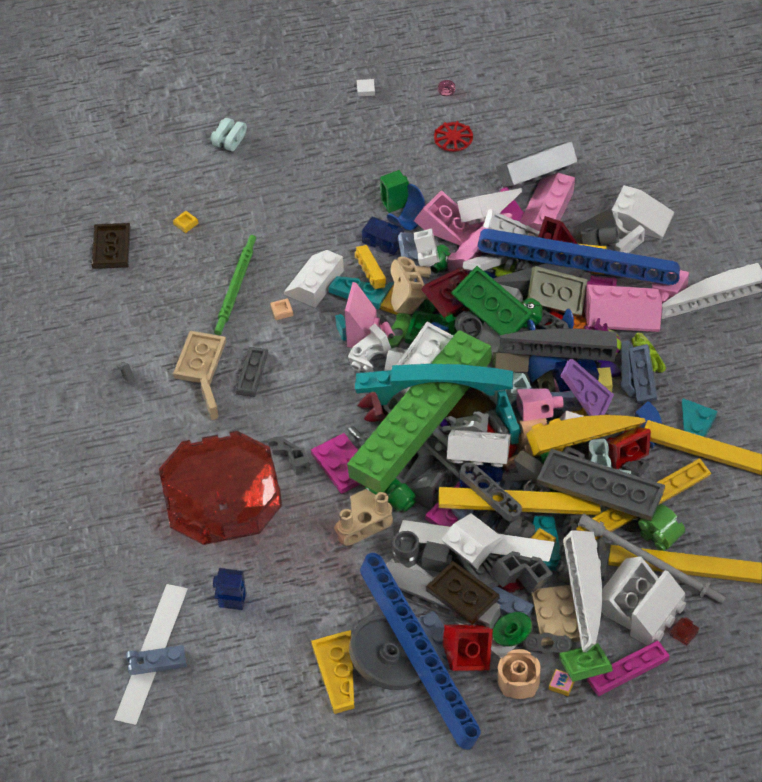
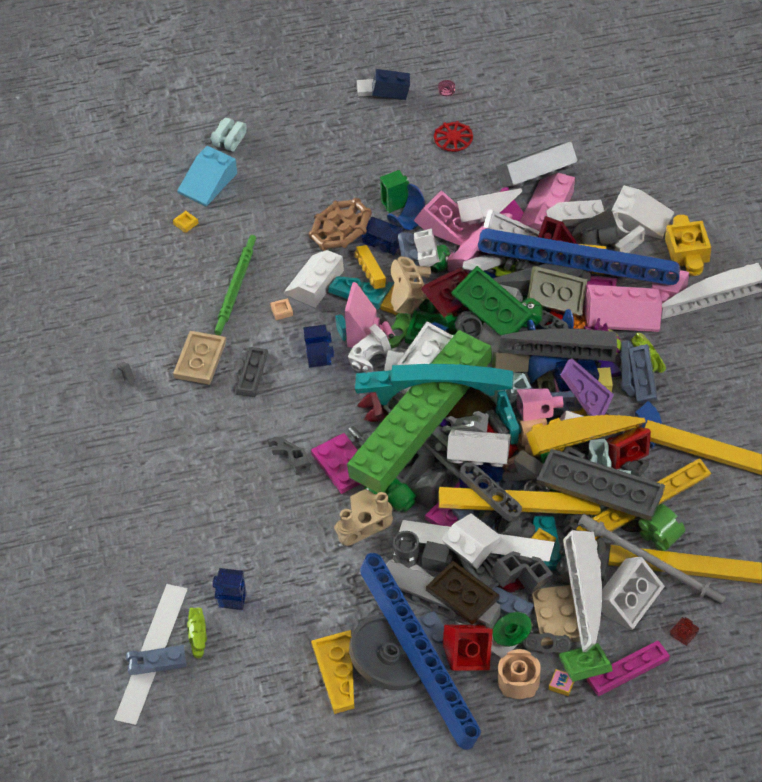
dark brown tile [92,223,131,269] -> none
clear red windscreen [159,431,282,545] -> none
tan tile [200,378,218,420] -> none
white slope [630,570,686,646] -> none
teal wing [681,398,718,437] -> none
none -> medium azure slope [177,146,237,207]
none -> lime hinge [187,607,207,659]
none -> clear blue brick [303,324,334,368]
none -> medium nougat plate [309,198,372,251]
none -> dark blue brick [372,69,410,100]
none -> white brick [546,200,604,227]
none -> yellow brick [665,215,711,276]

